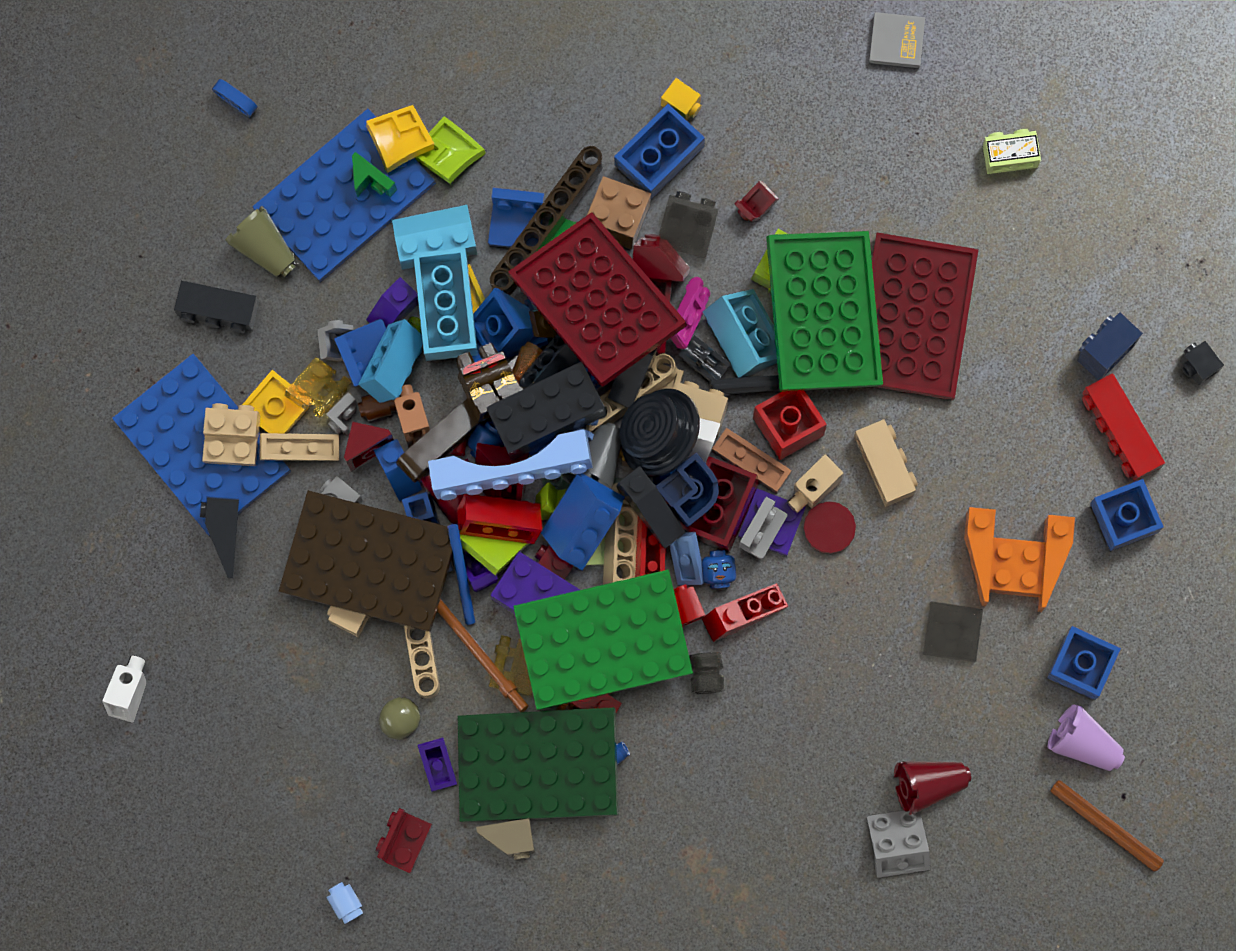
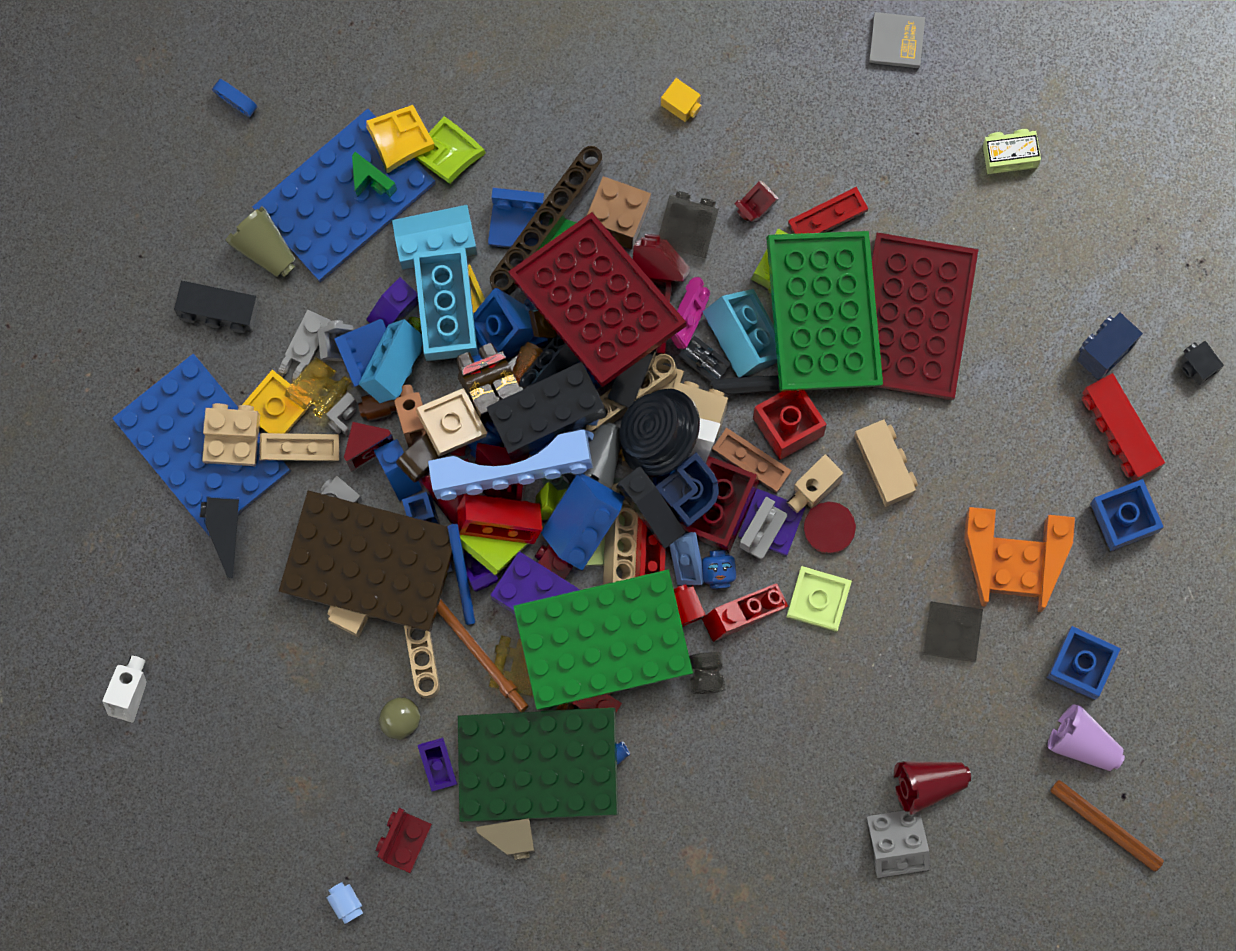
blue brick [614,104,705,199] -> none
none -> light grey hinge [278,310,331,384]
none -> tan plate [416,388,487,457]
none -> yellowish green tile [787,566,852,632]
none -> red plate [788,186,869,234]

